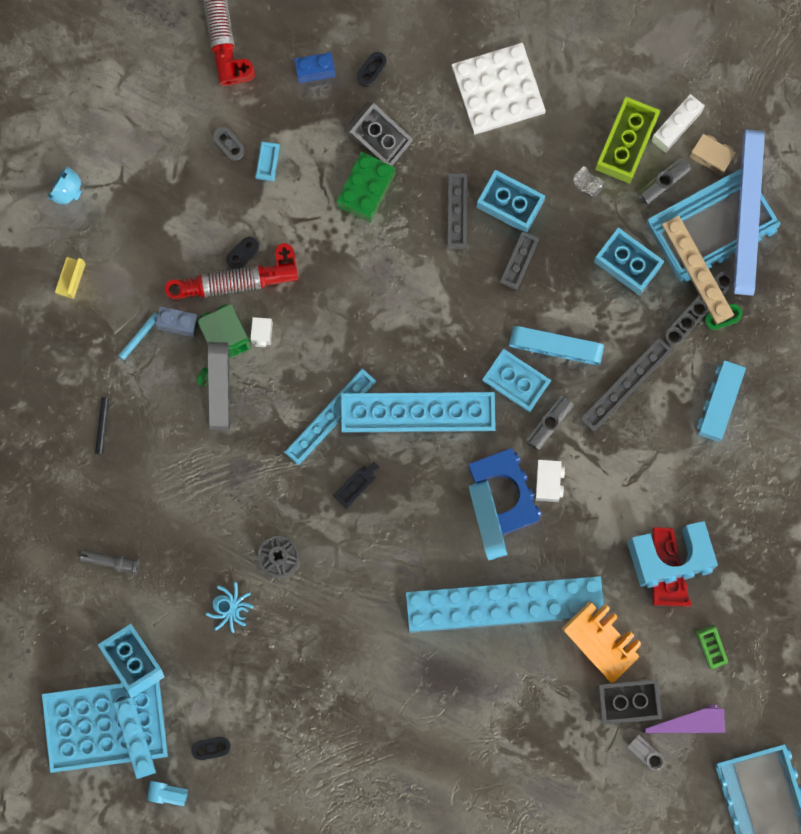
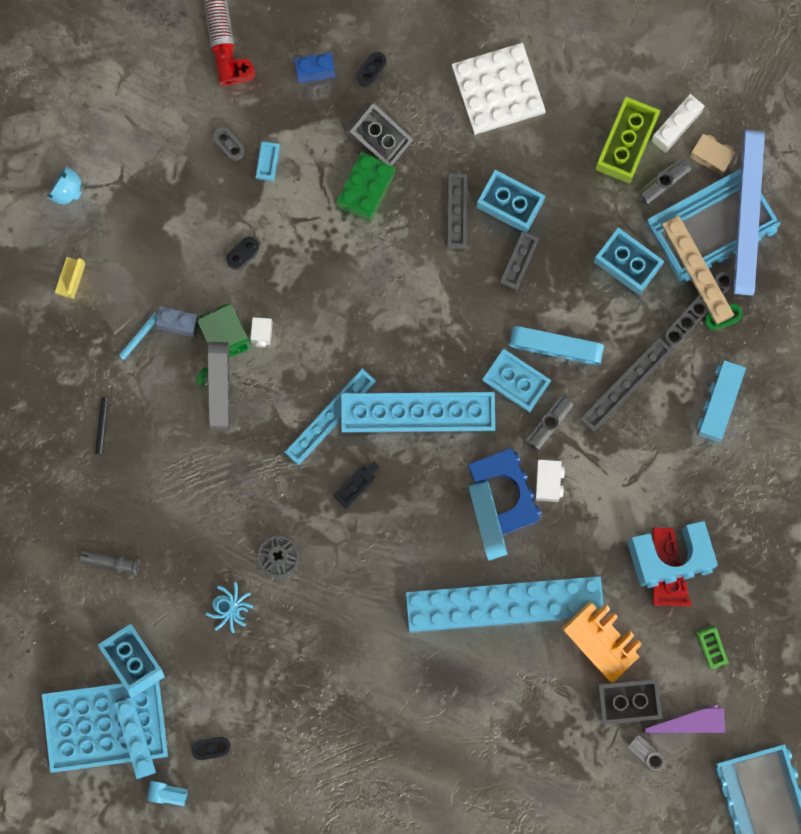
red piece [165,243,298,301] -> none
clear bracket [573,166,606,199] -> none

